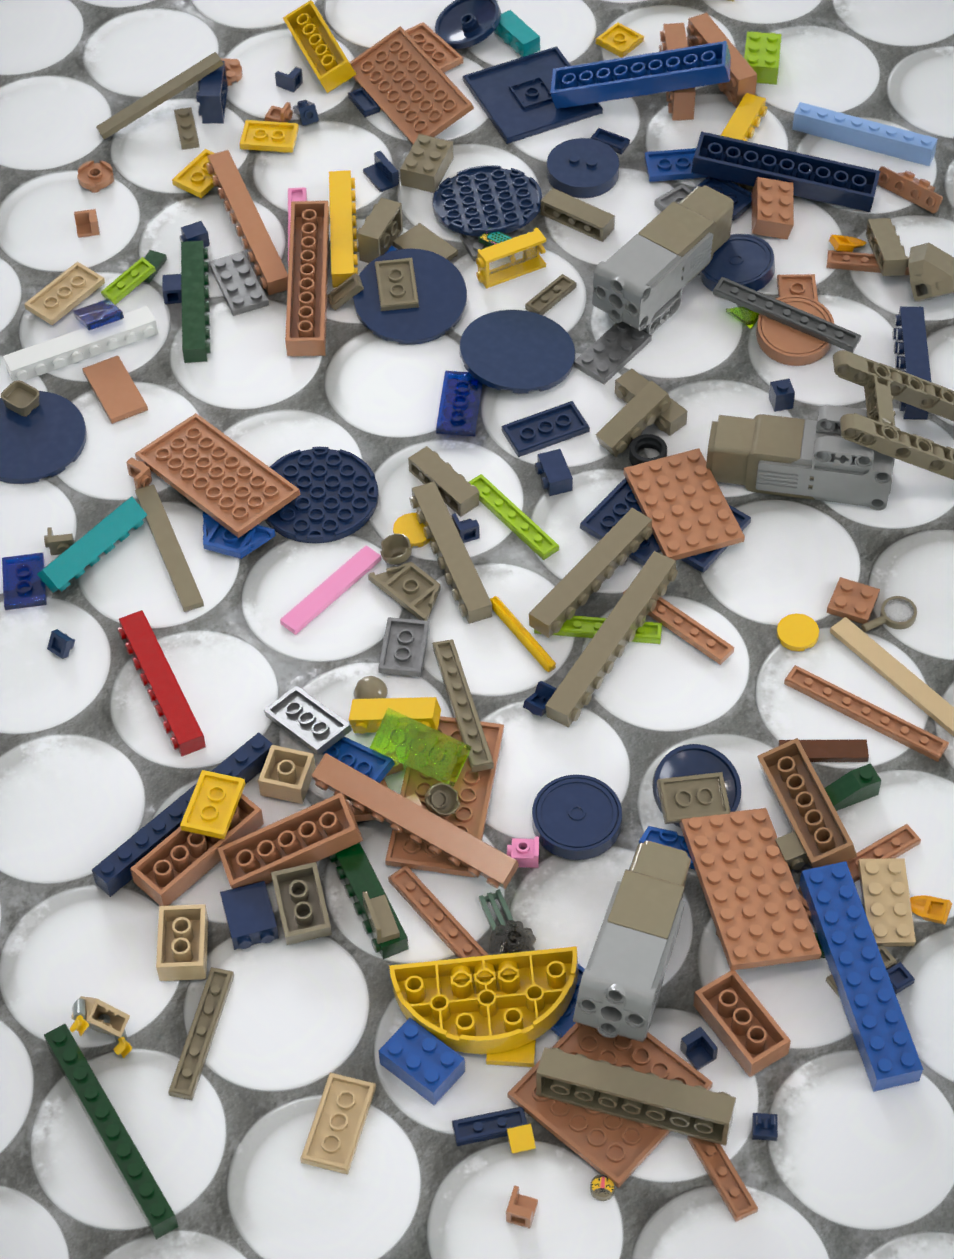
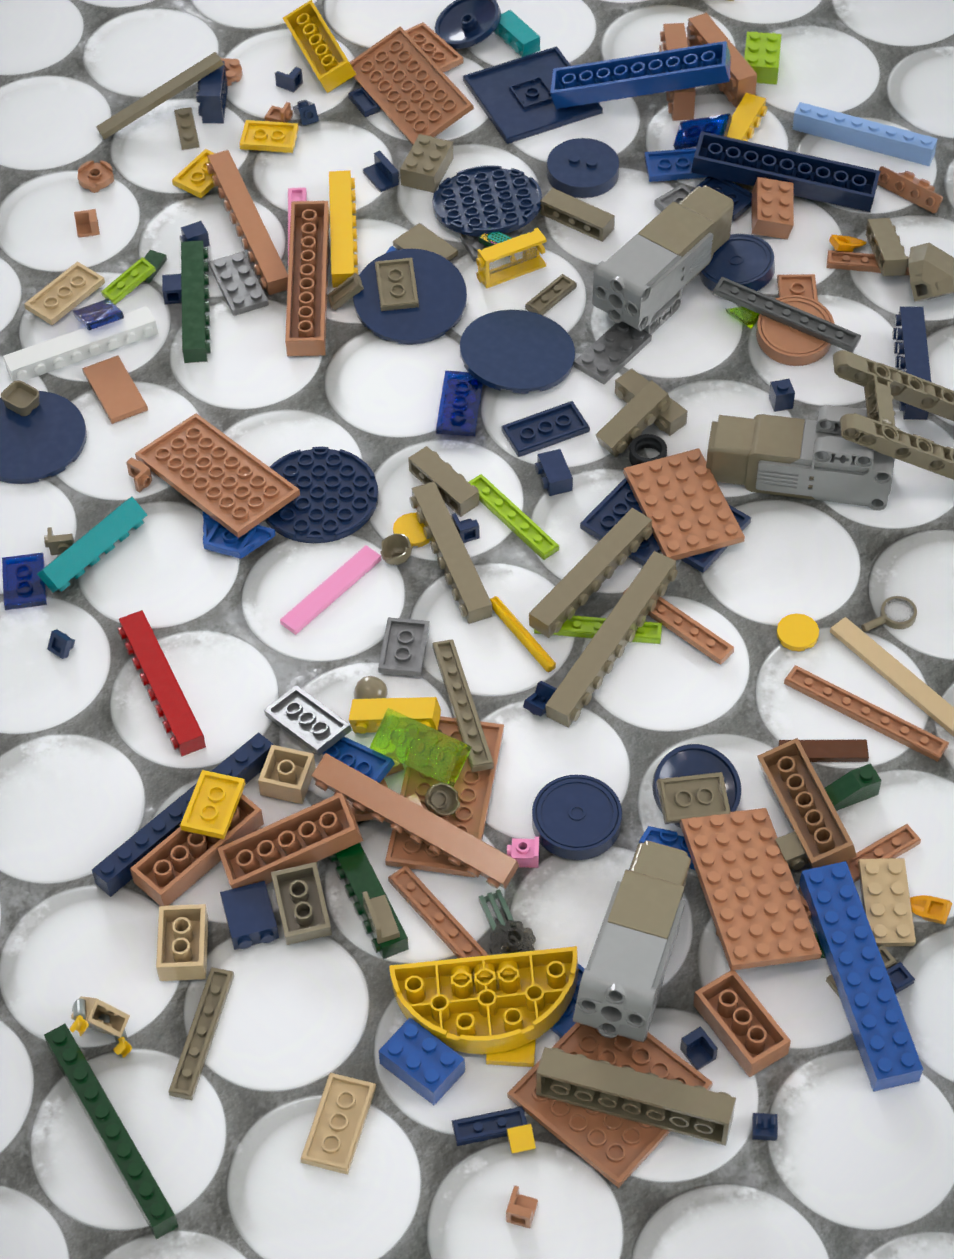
dark tan tile [135,484,204,612] -> none
dark tan brick [356,197,403,263] -> none
dark tan wing [368,562,441,621] -> none
dark blue tile [590,128,630,155] -> none
tile [590,1174,615,1201] -> none
yellow tile [596,22,644,58] -> none
nougat tile [687,1136,758,1222] -> none
nougat plate [826,577,880,624] -> none
none -> clear blue tile [673,113,732,150]

